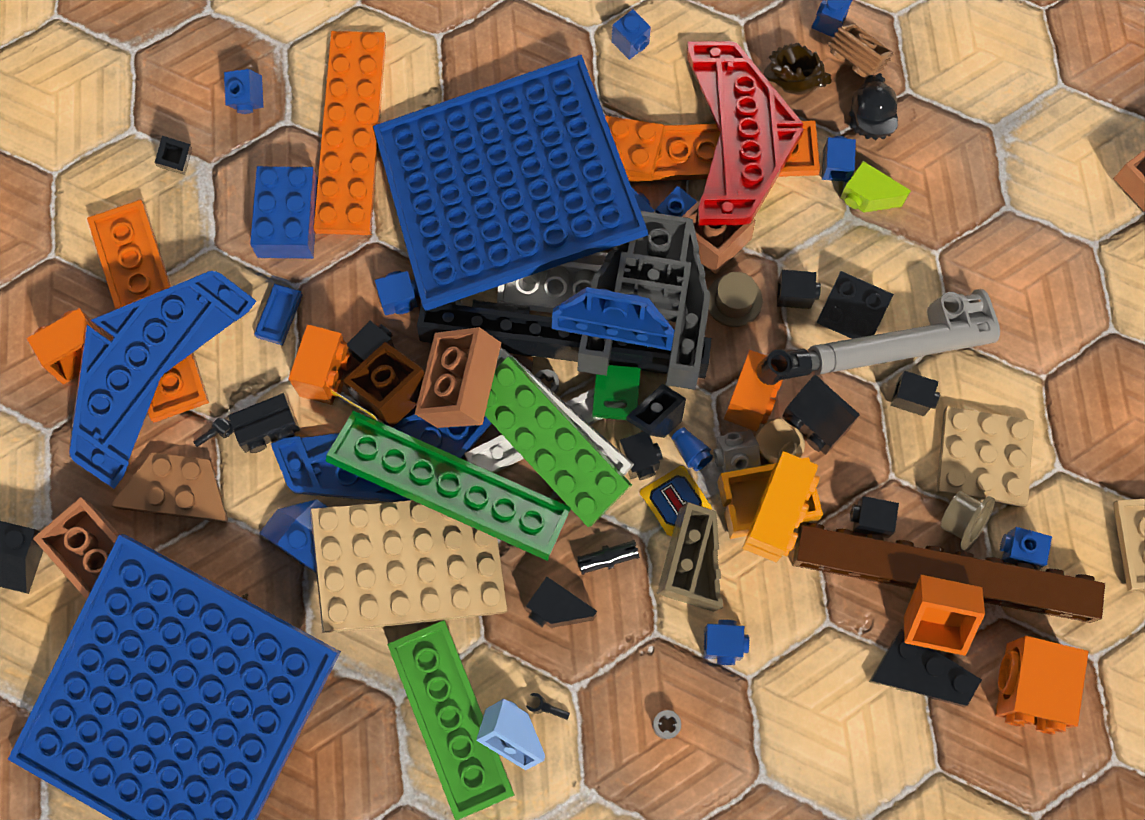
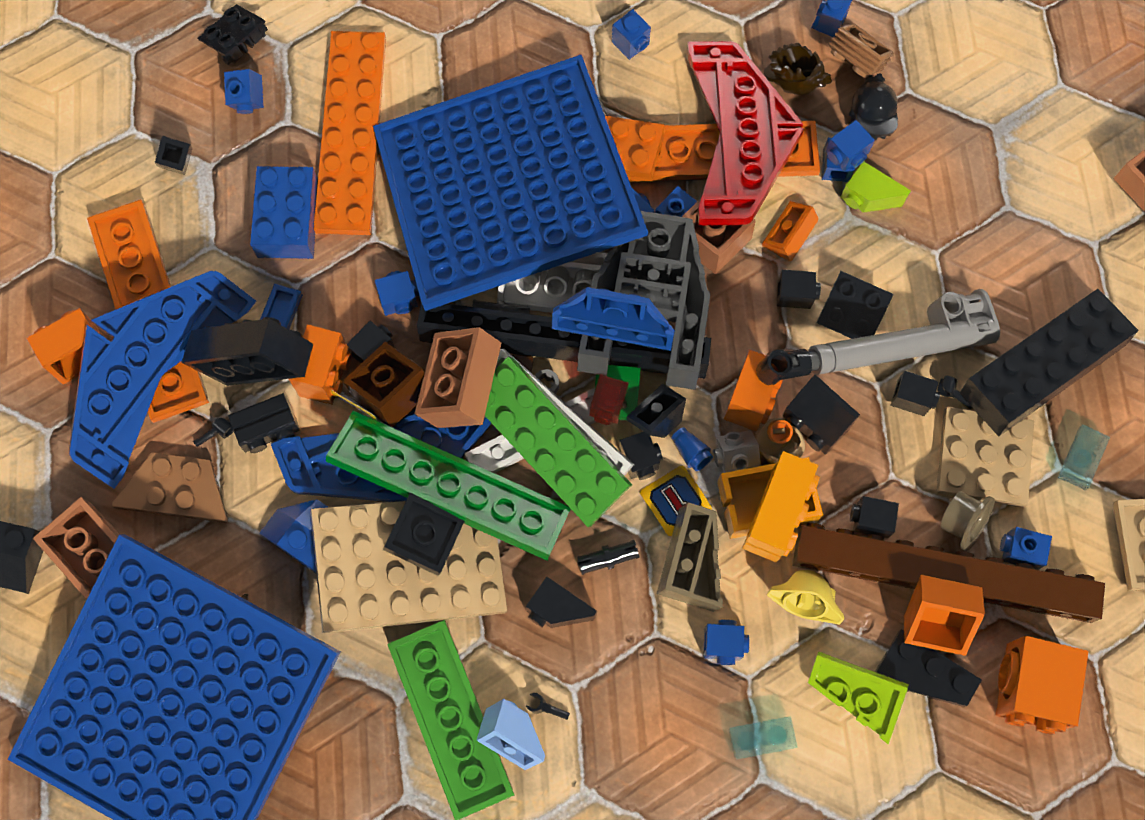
light grey bush [653,710,681,739] -> none
dark tan piece [708,271,763,328] -> none
none -> black brick [181,317,313,386]
none -> black hinge [197,4,268,65]
none -> black plate [383,493,465,576]
none -> clear red brick [589,375,629,425]
none -> clear light blue plate [729,716,798,760]
none -> orange slope [762,201,818,261]
none -> orange hinge [767,420,793,444]
none -> light yellow hat [767,570,844,624]
none -> lime wing [808,652,909,744]
none -> blue brick [826,120,875,171]
none -> black hand [938,375,973,410]
none -> black brick [959,289,1139,437]
none -> clear light blue plate [1058,424,1110,490]

